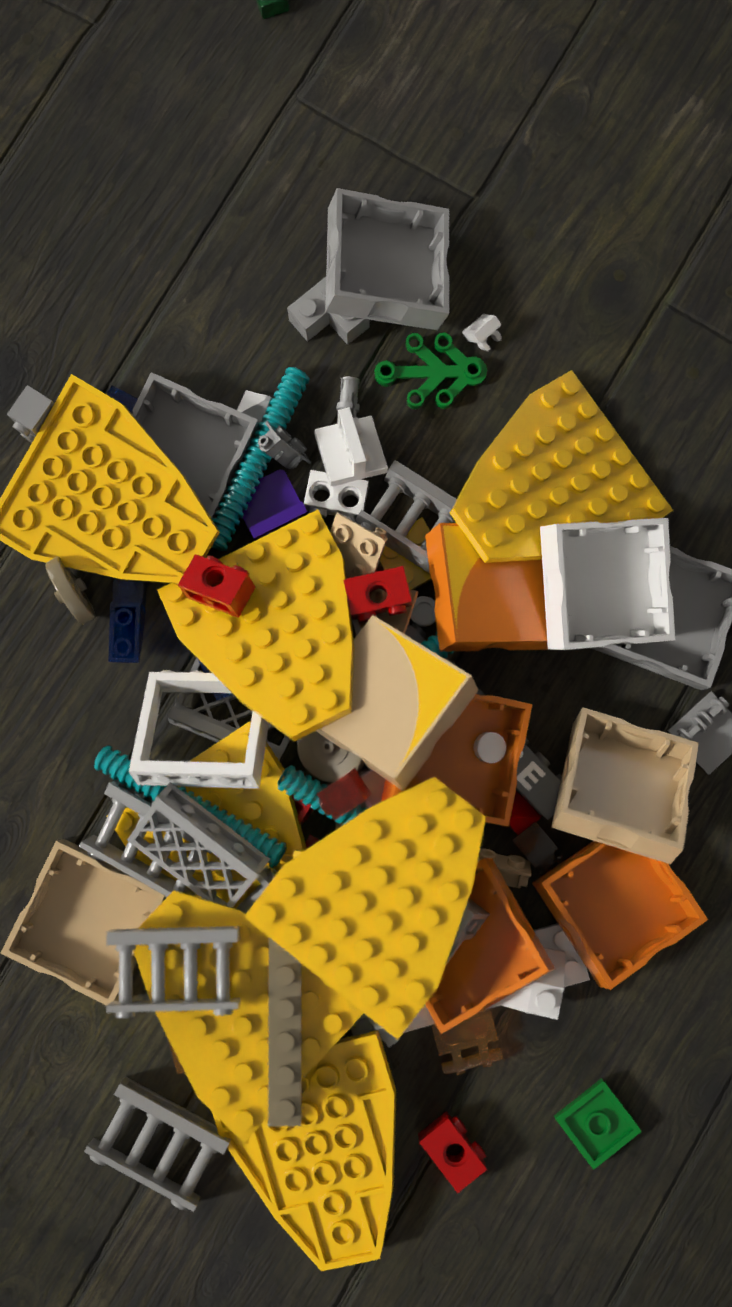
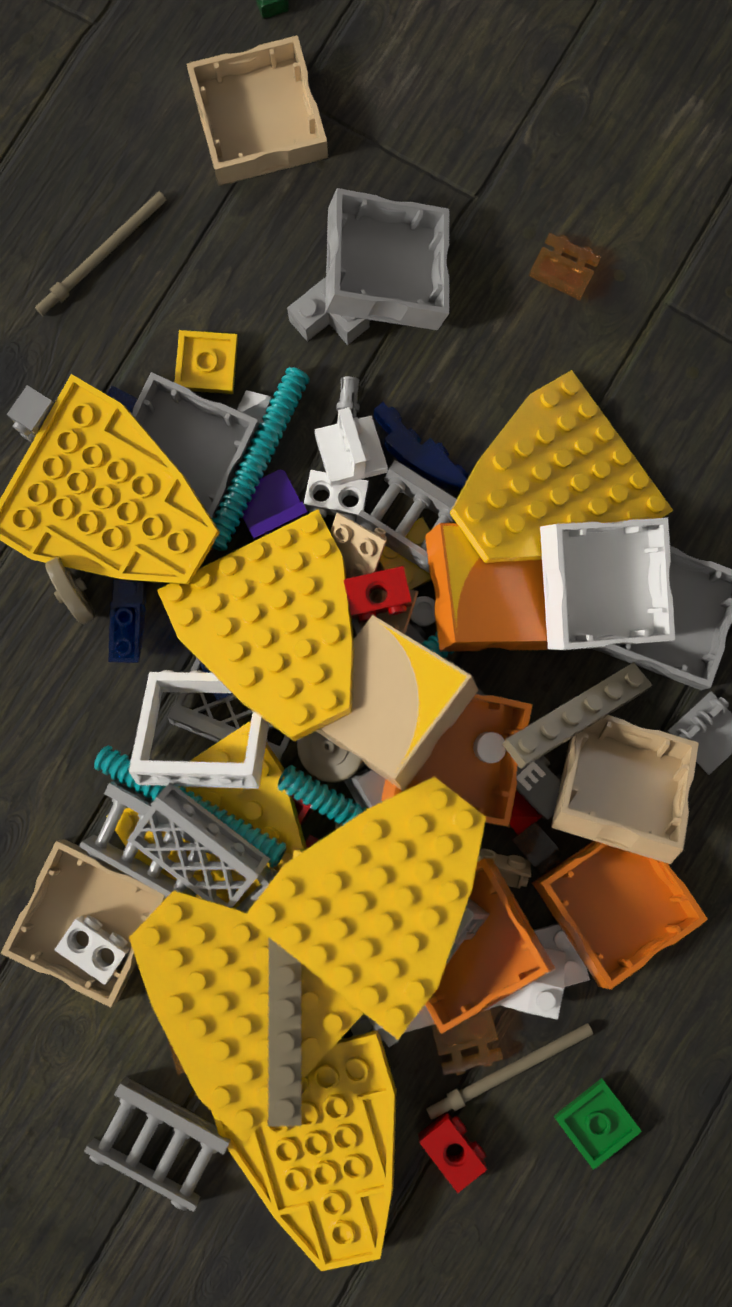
light grey fence [106,926,241,1018] -> none
red brick [178,554,256,618] -> none
dark grey hinge [258,421,311,469] -> none
clear red brick [317,768,372,821] -> none
green plant [374,333,487,409] -> none
white tile [462,314,501,351] -> none
none -> dark tan bar [35,191,166,316]
none -> white brick [55,915,130,985]
none -> yellow plate [174,330,238,394]
none -> tan tile [186,35,328,186]
none -> clear blue slope [374,402,468,492]
none -> dark tan bar [426,1023,593,1120]
none -> dark tan plate [502,662,652,769]
none -> clear orange plate [529,233,601,300]

